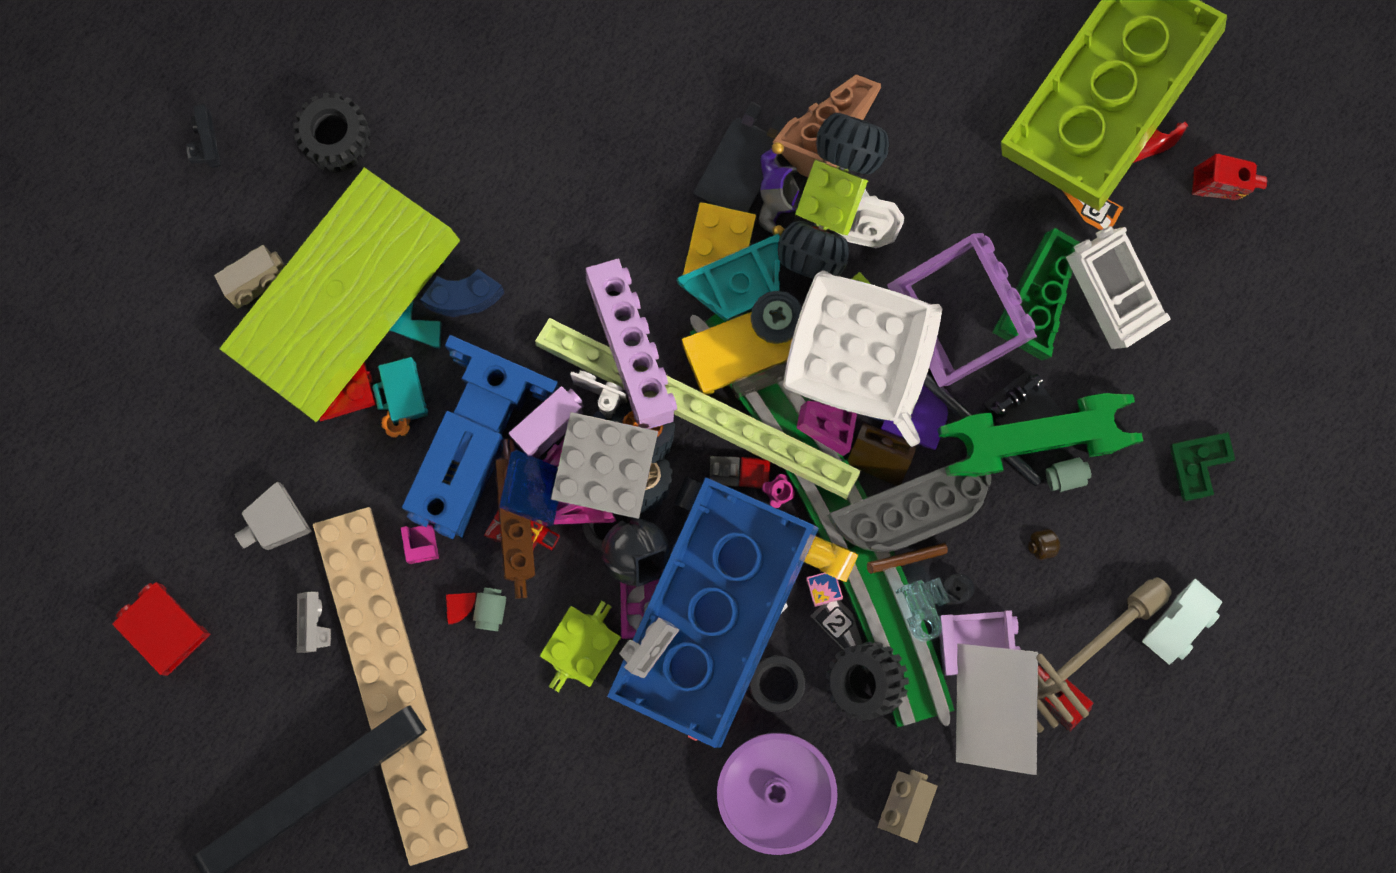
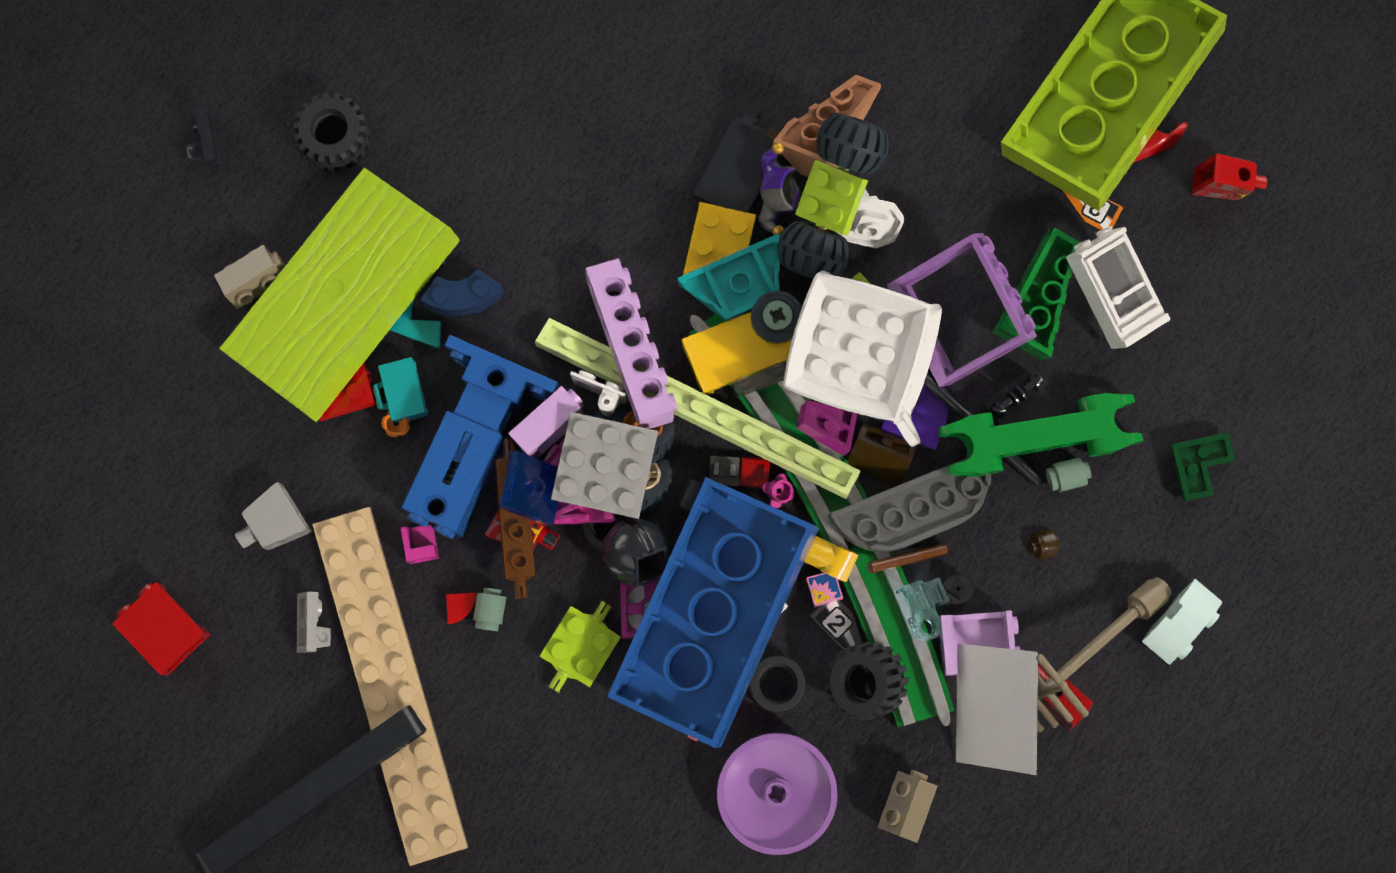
light grey hinge [619,618,679,678] -> none

